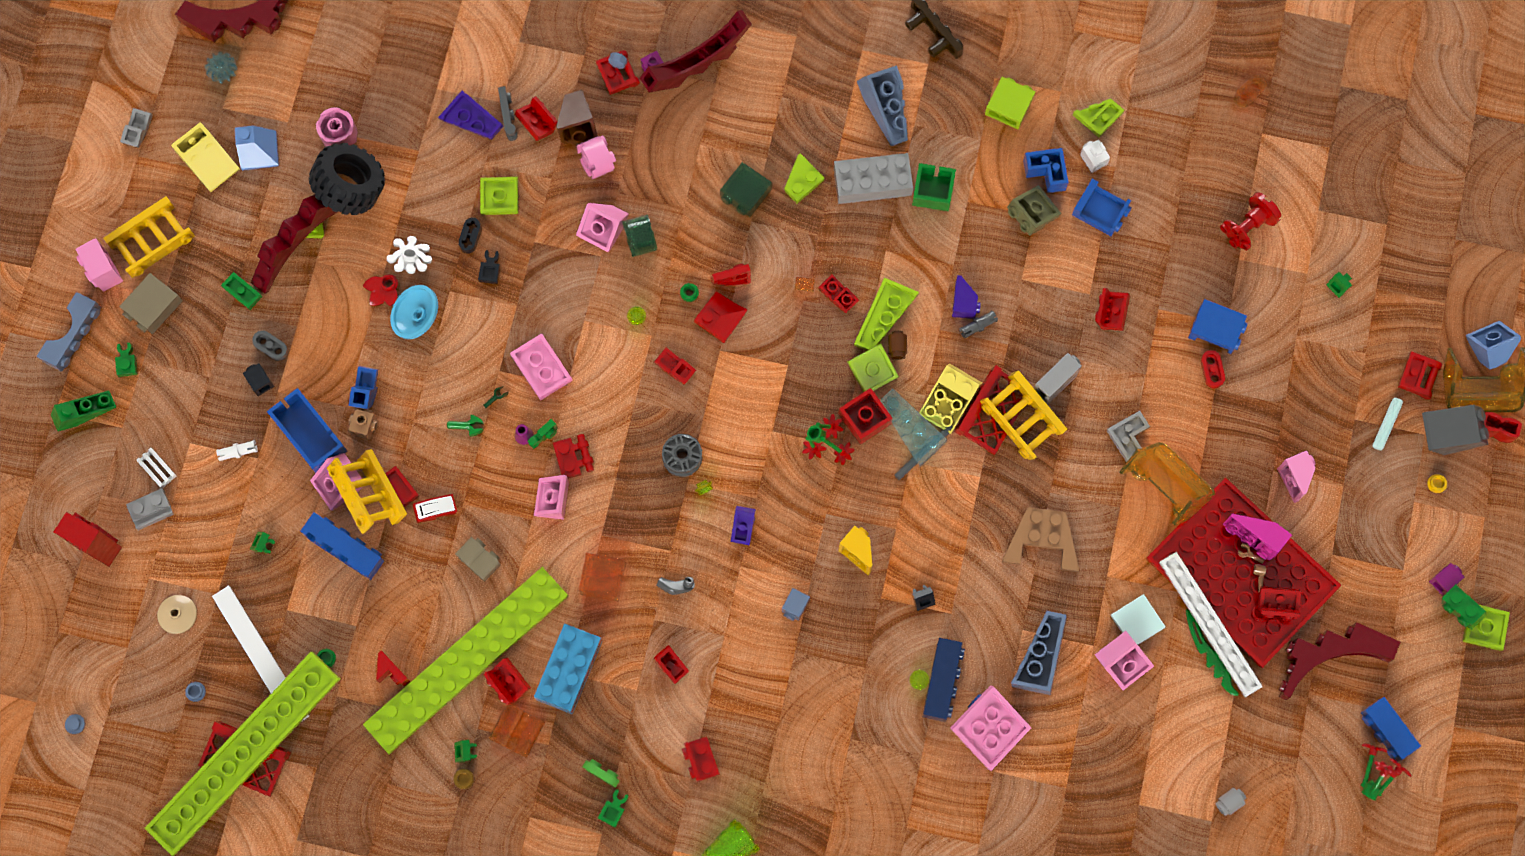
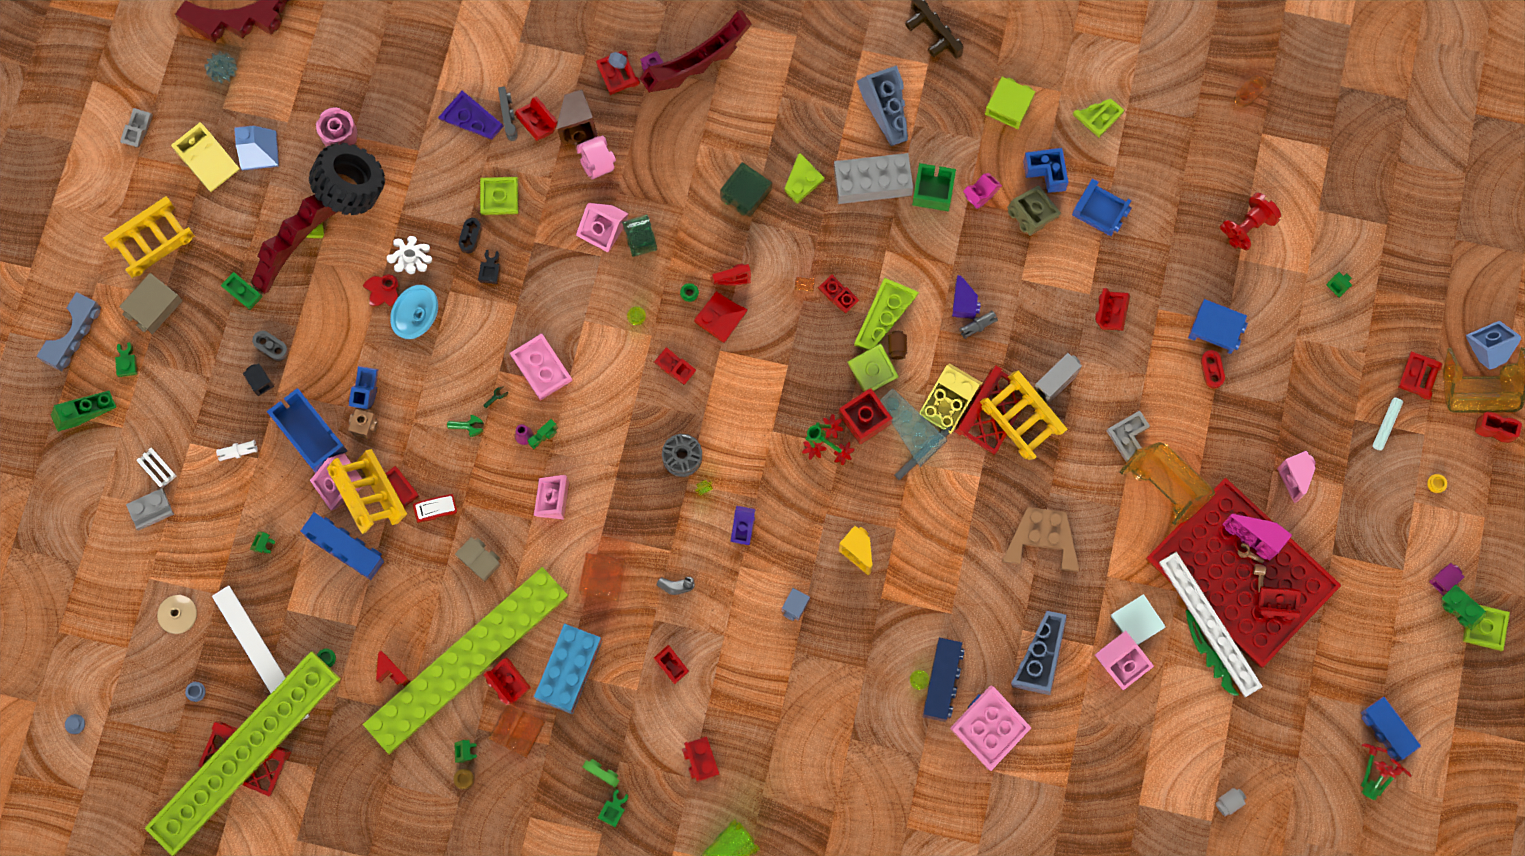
red brick [53,512,122,567] -> none
bright pink brick [76,238,123,292] -> none
red plate [553,434,594,479] -> none
black tile [912,585,936,611] -> none
white brick [1080,139,1110,173] -> none
dark red arch [1278,622,1401,700] -> none
dark grey slope [1422,405,1489,455] -> none
none -> dark pink brick [963,173,1002,209]

